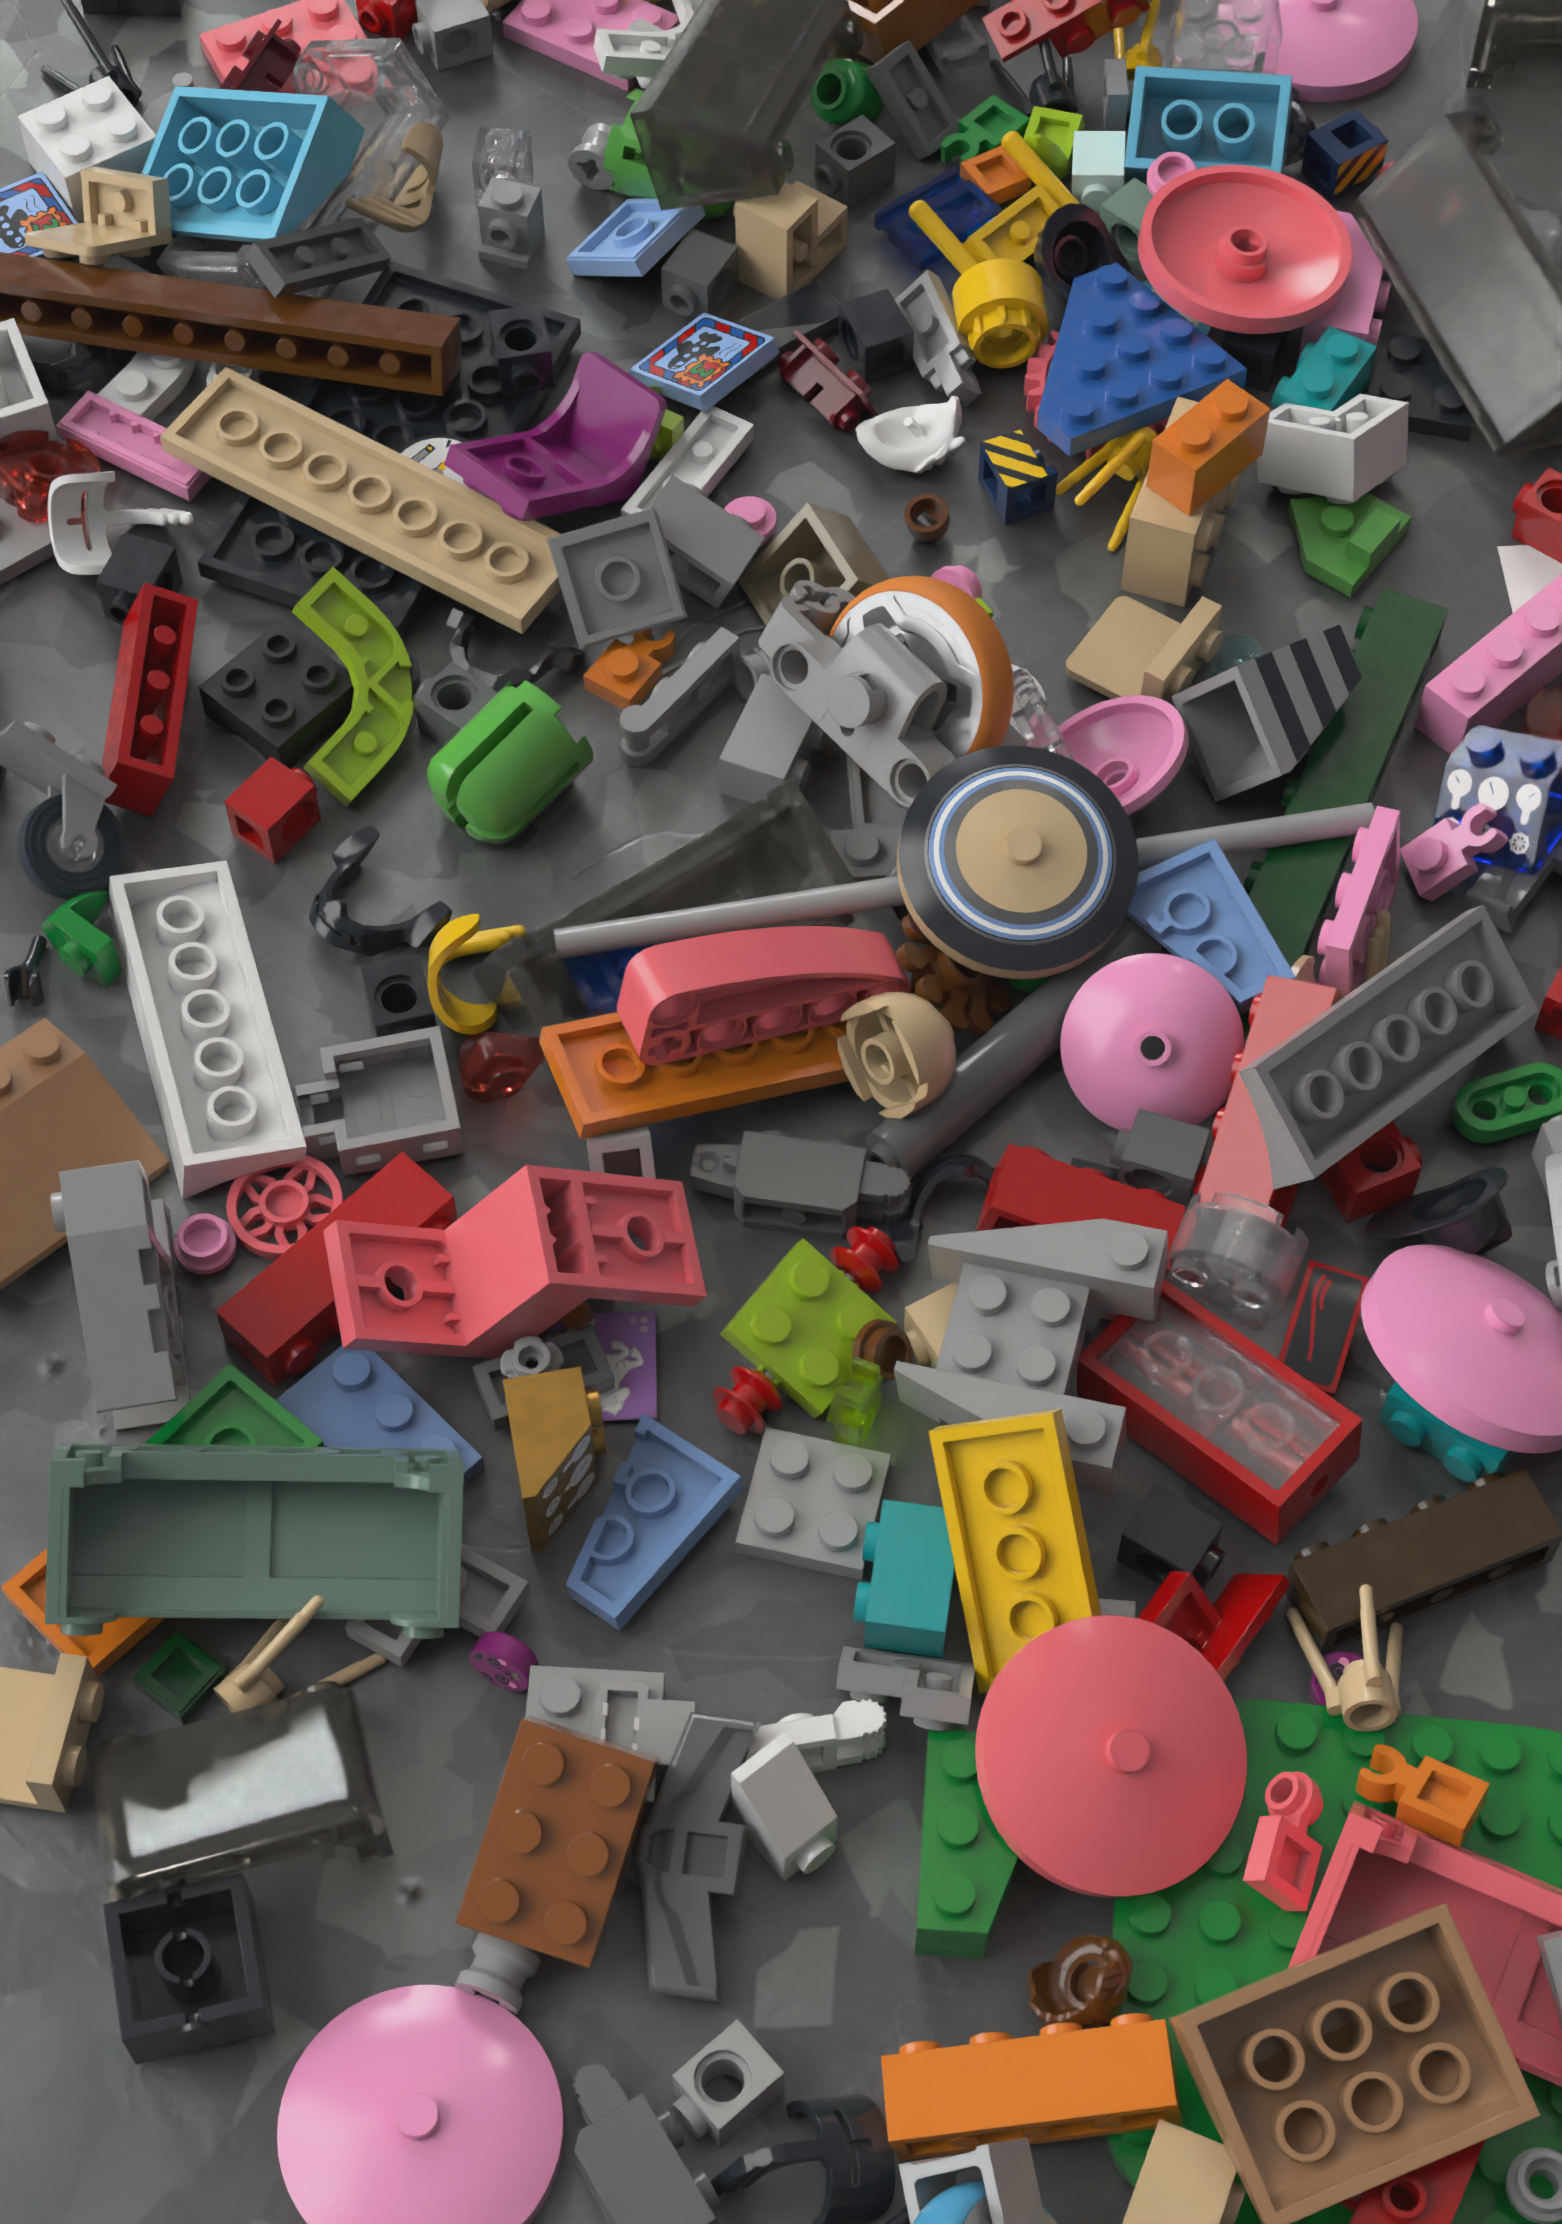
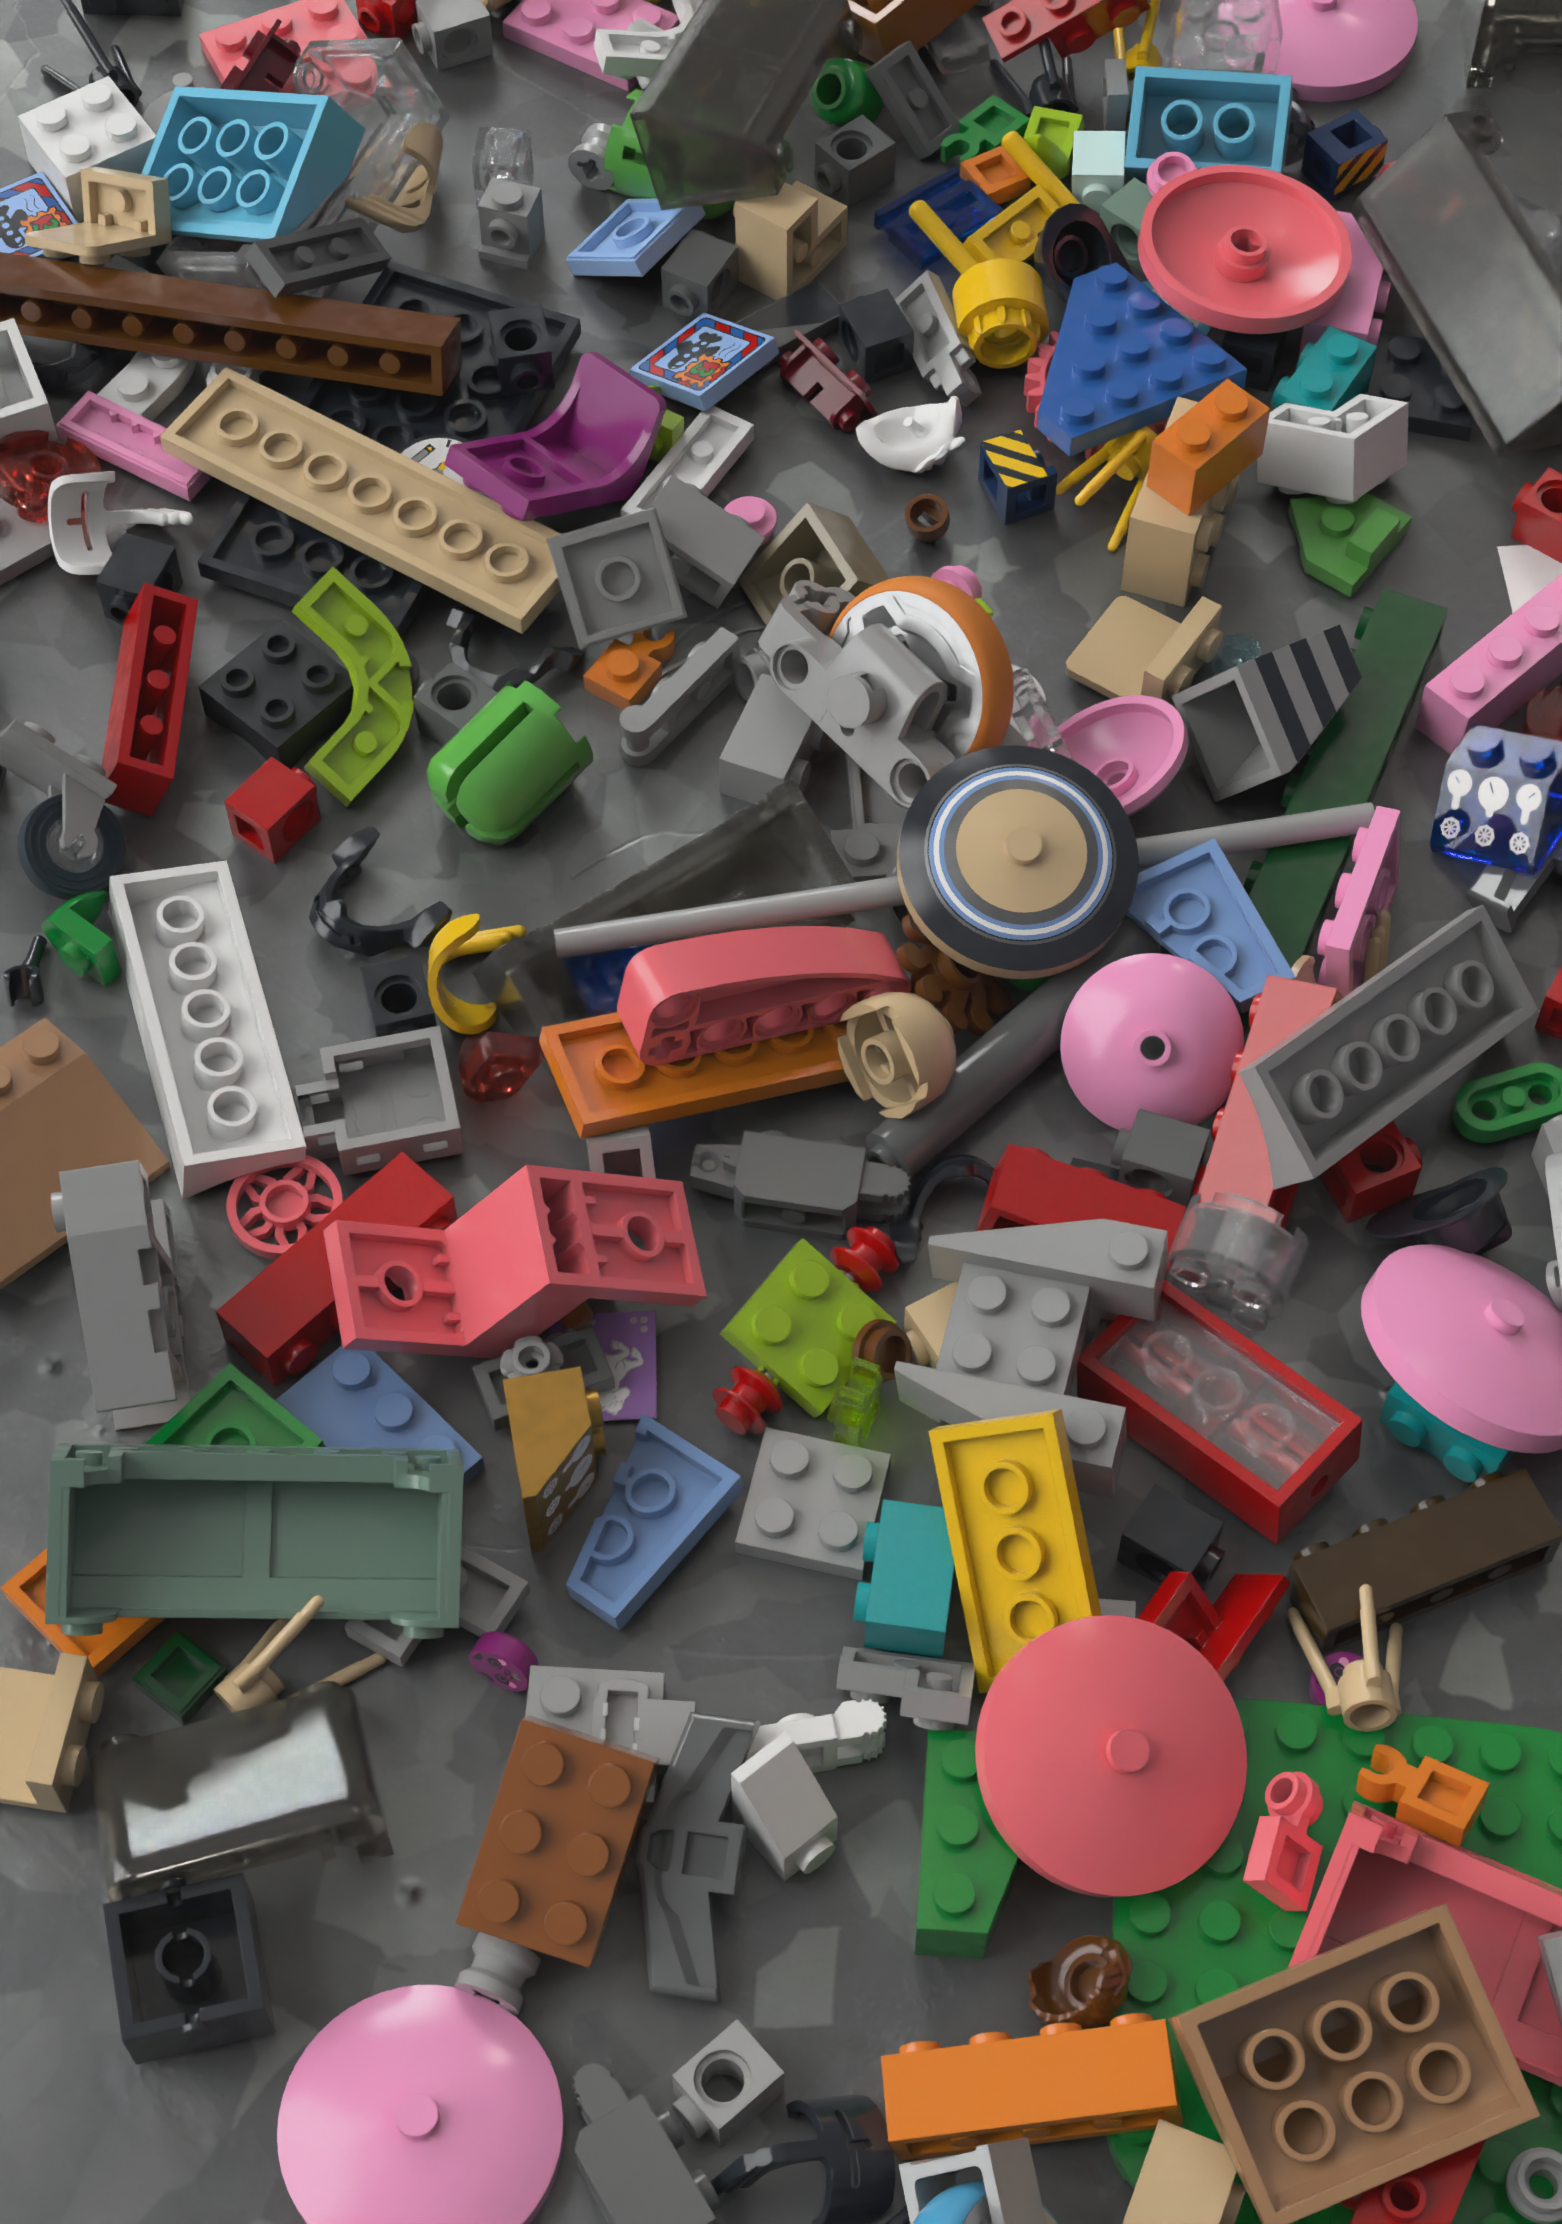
bright pink plate [173,1213,237,1274] -> none
black slope [1278,1260,1370,1397] -> none
bright pink plate [1400,803,1509,902] -> none

